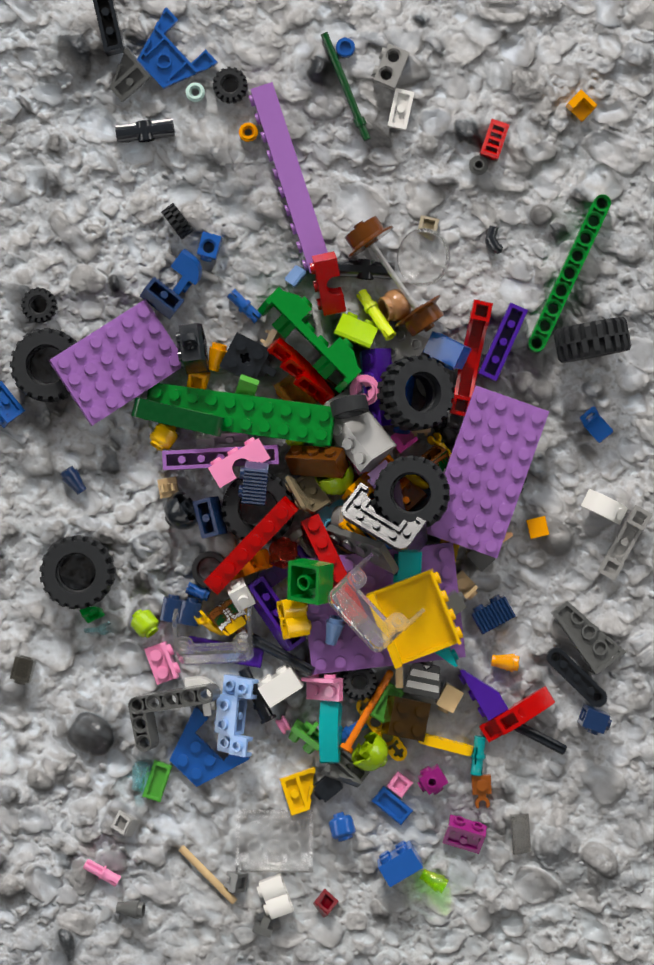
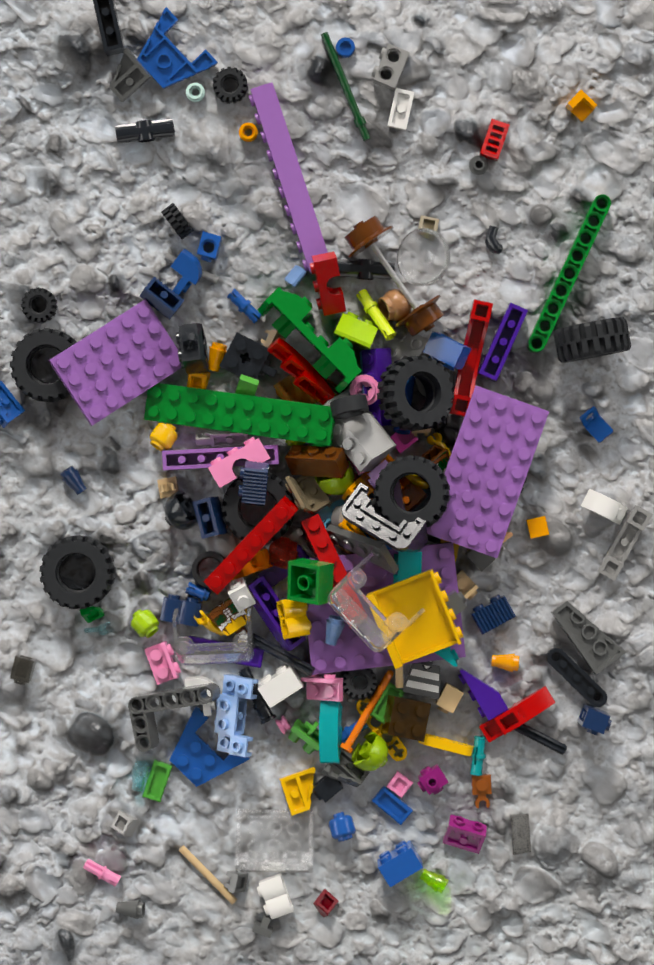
dark green beam [131,397,225,437] -> none

